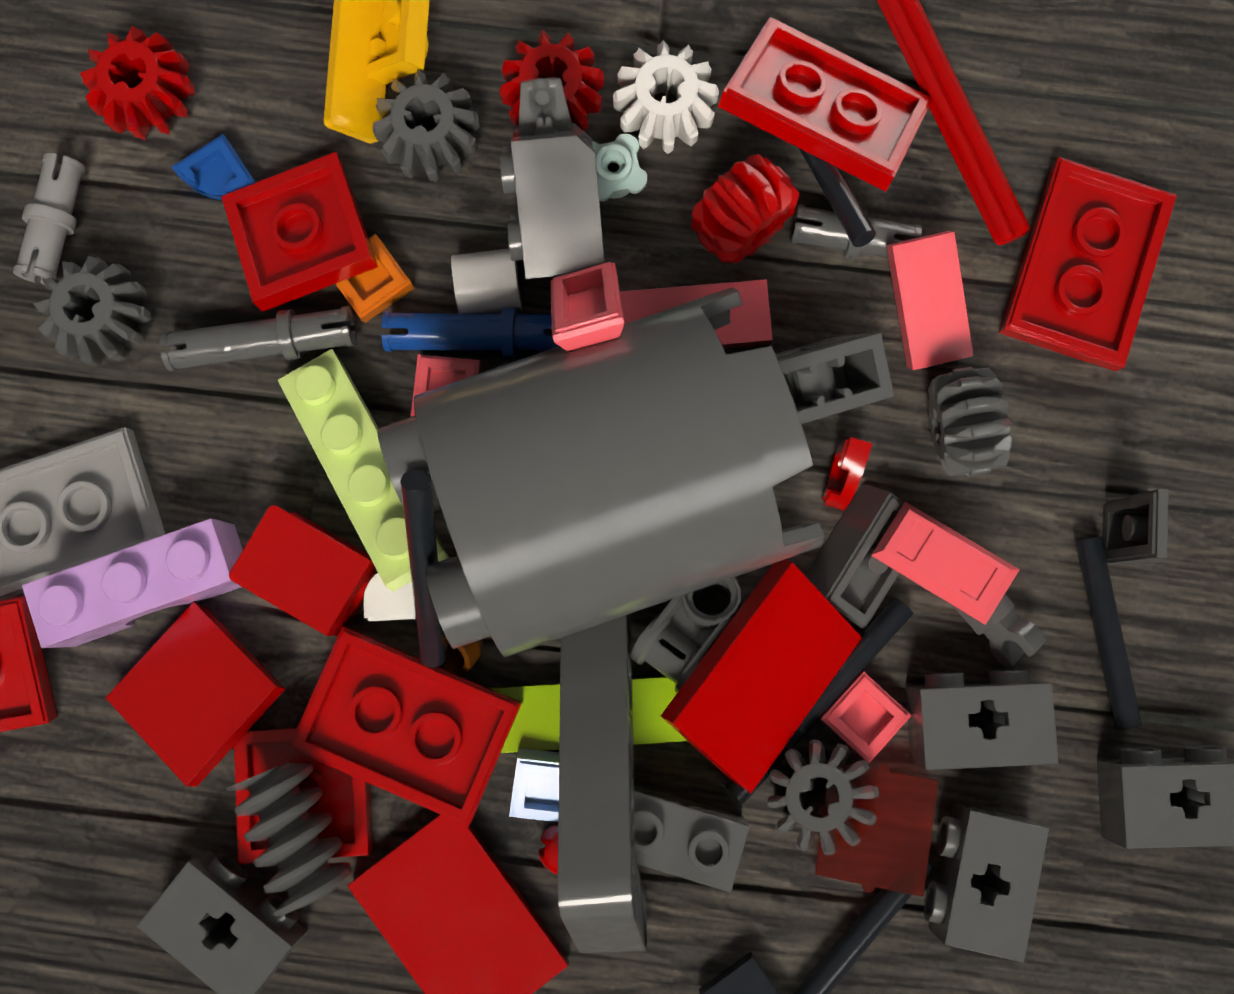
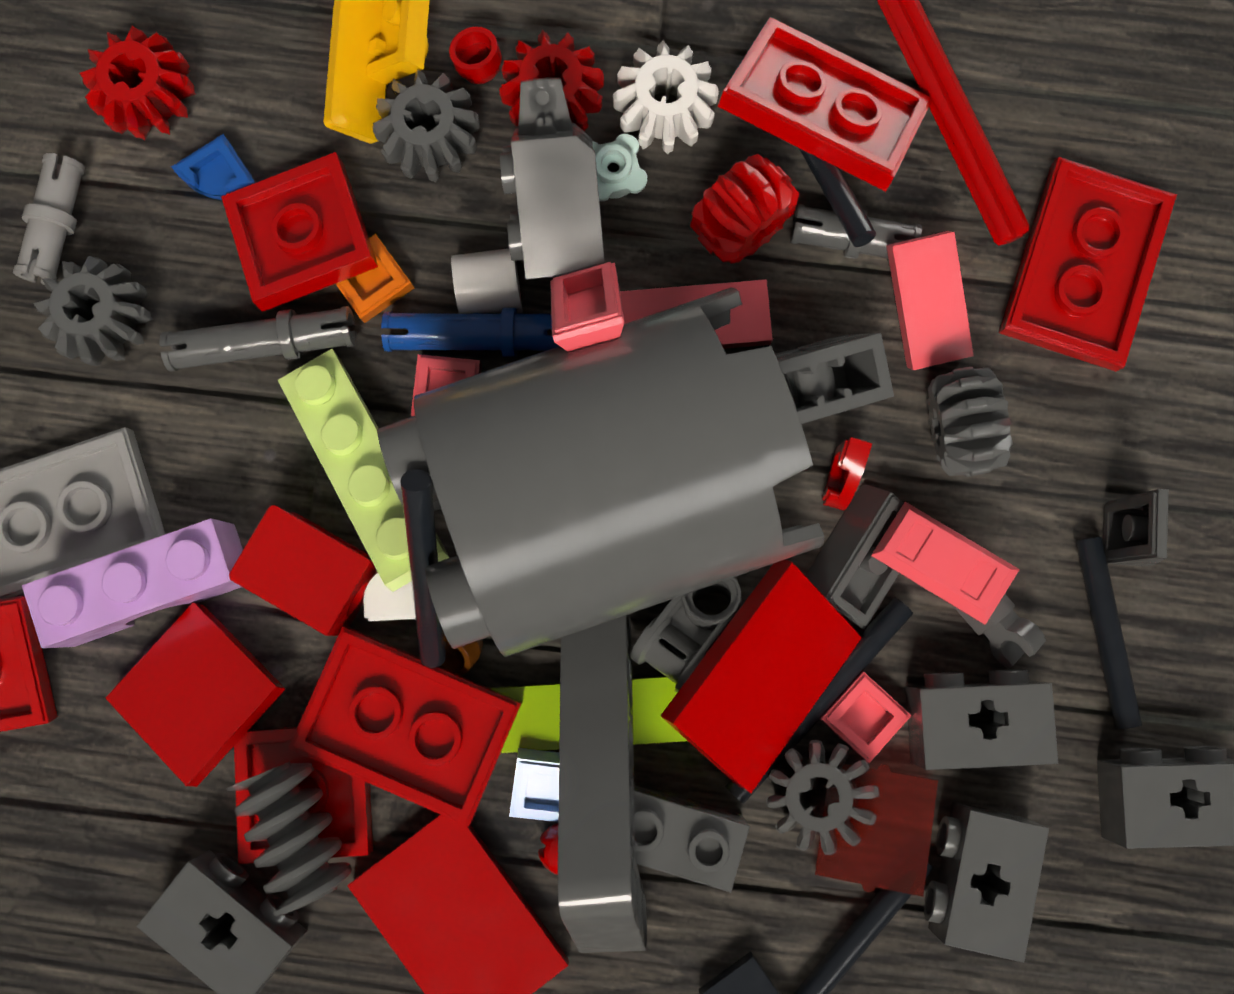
none -> red hinge [449,27,502,84]

